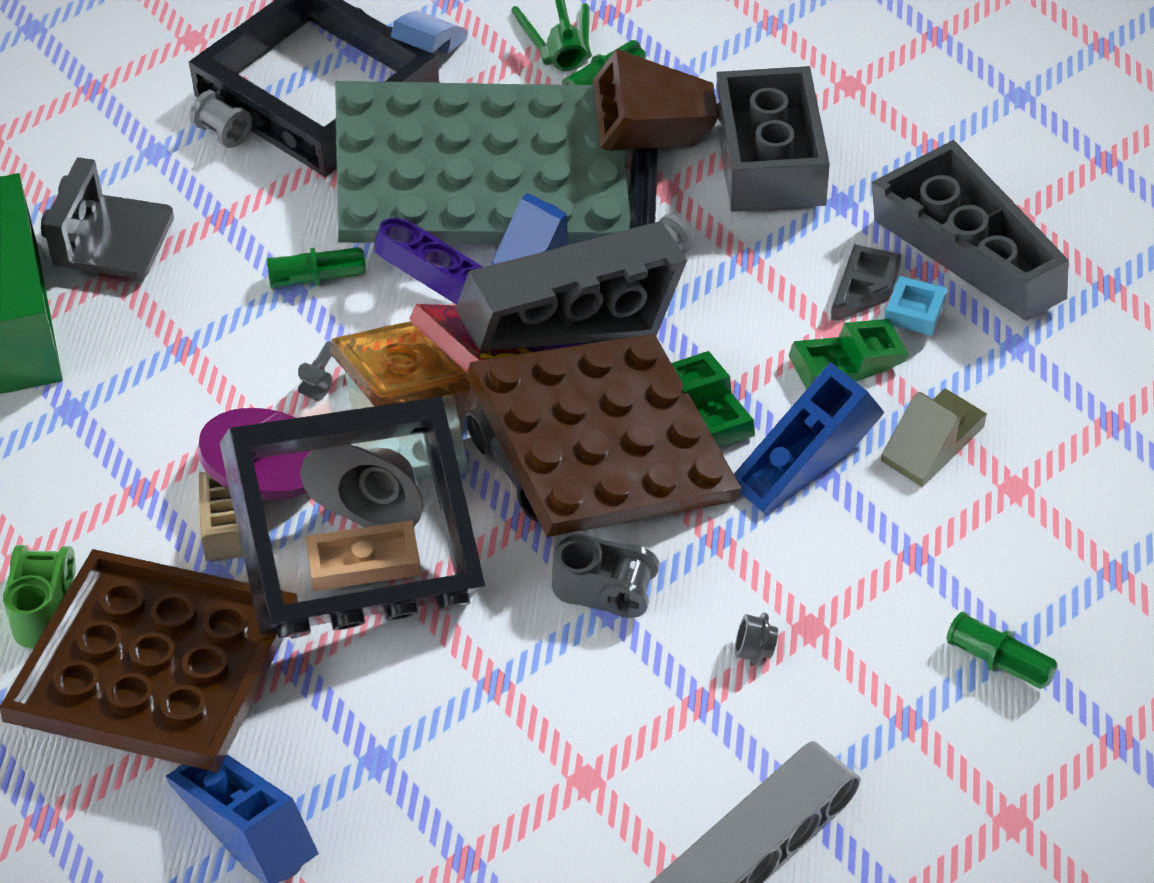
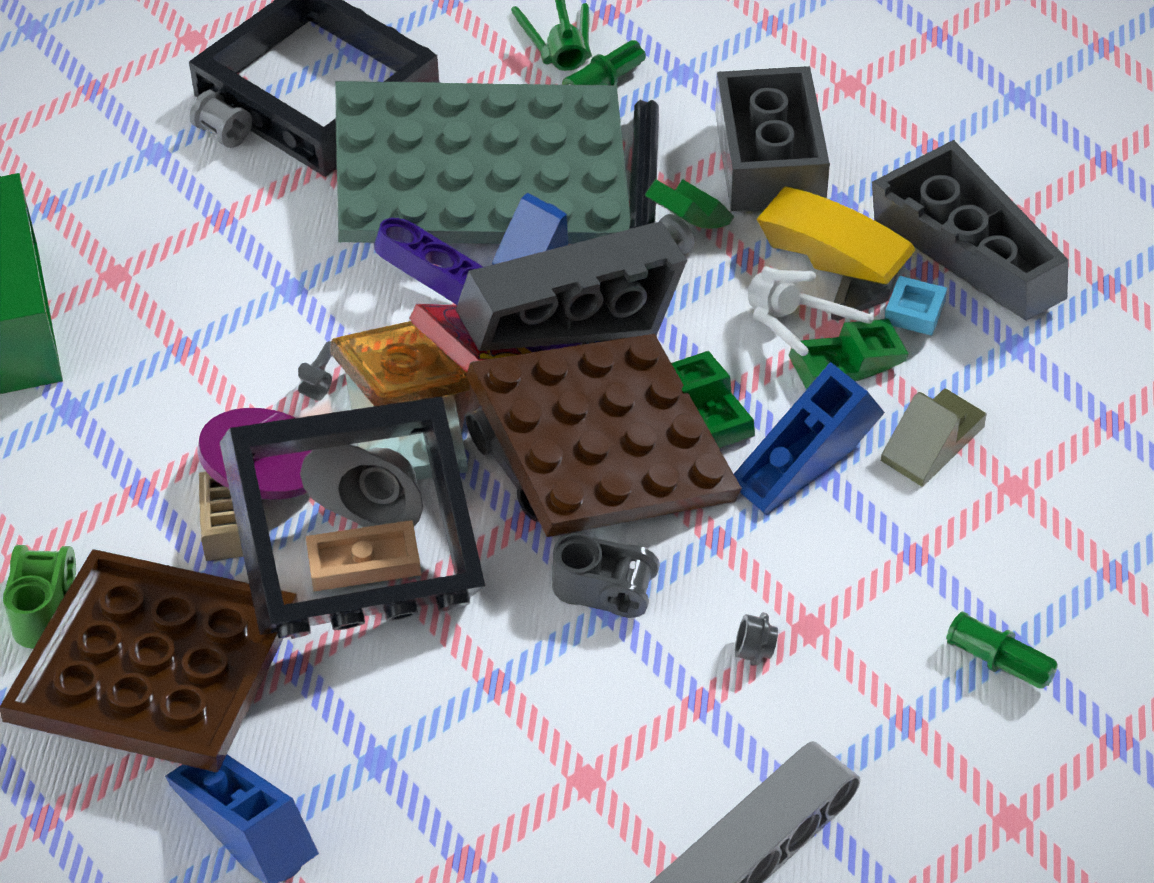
dark grey bracket [40,157,174,279] -> none
green axle [266,247,366,289] -> none
medium blue slope [391,11,468,54] -> none
reddish brown slope [593,49,718,151] -> none
none -> green slope [645,179,735,229]
none -> white plant [747,266,874,356]
none -> yellow slope [757,186,916,285]

